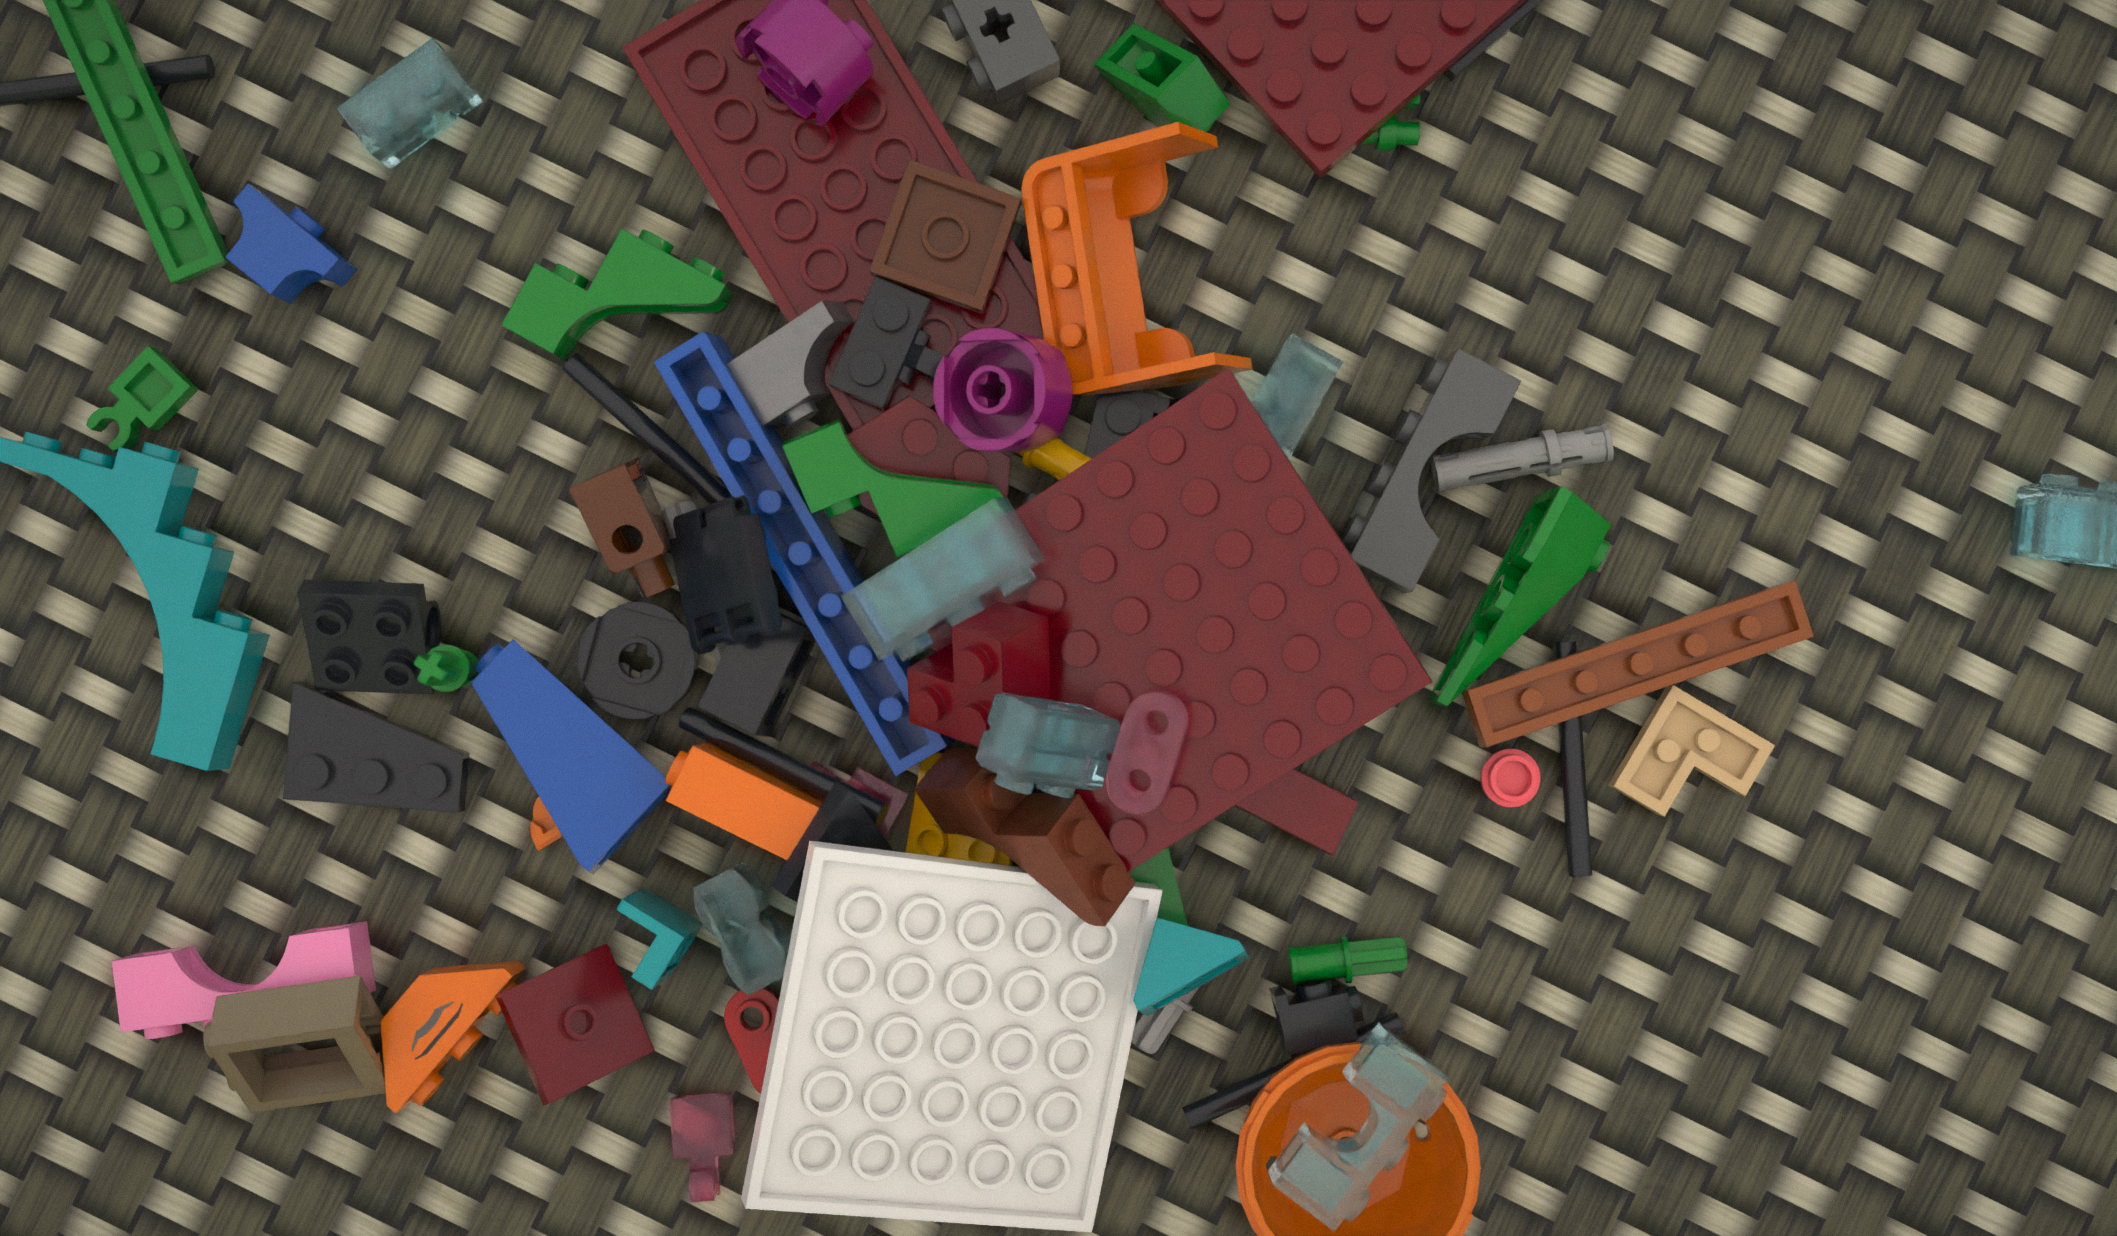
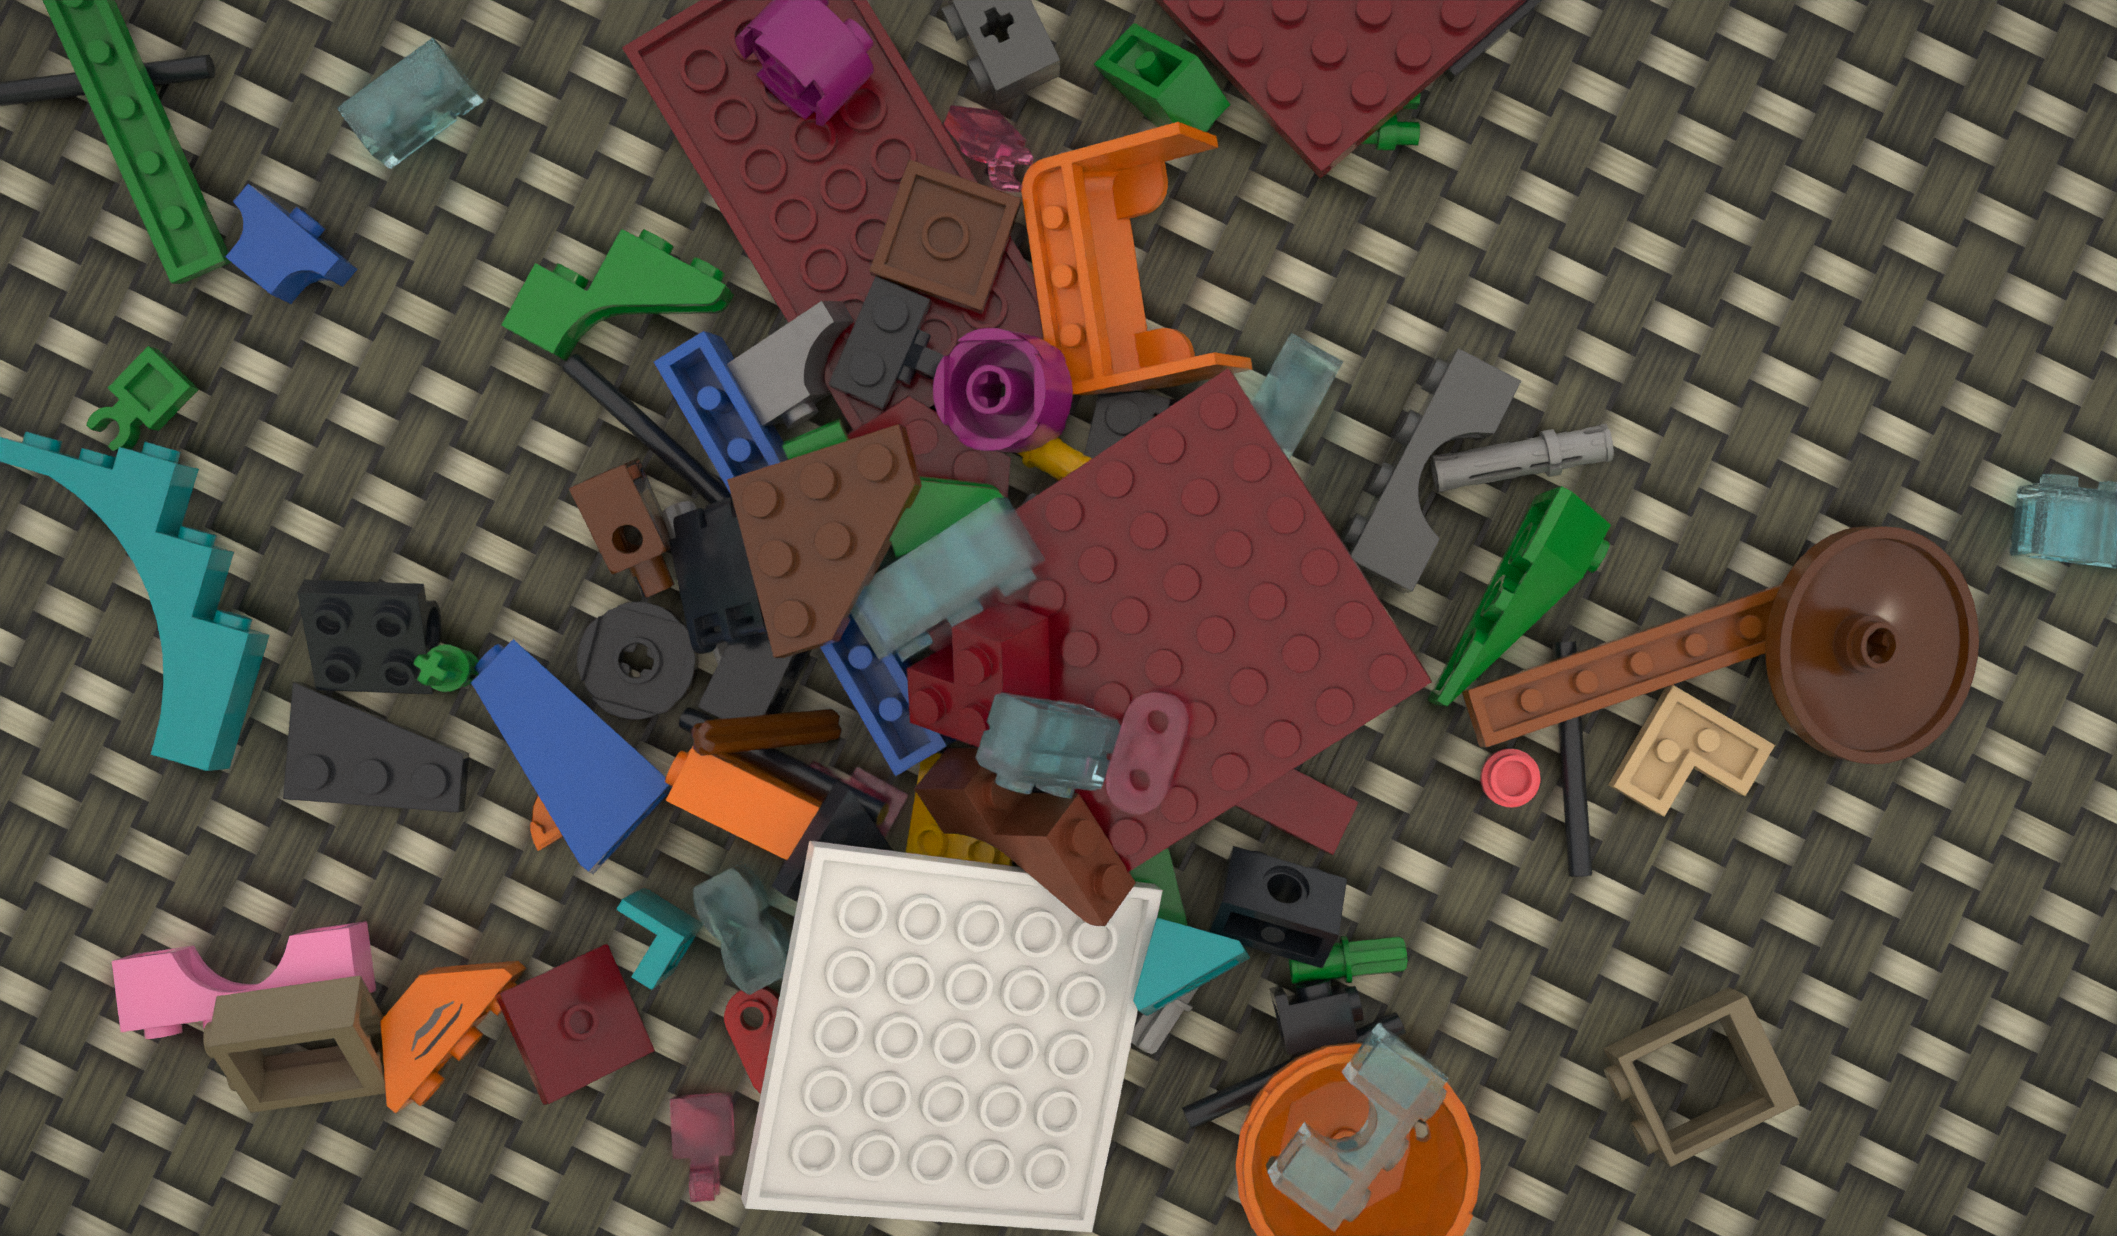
none -> reddish brown axle [691,709,842,756]
none -> reddish brown plate [727,424,922,658]
none -> clear pink plate [943,105,1034,192]
none -> black brick [1209,846,1347,968]
none -> dark tan window [1603,987,1800,1167]
none -> reddish brown dish [1765,526,1979,764]

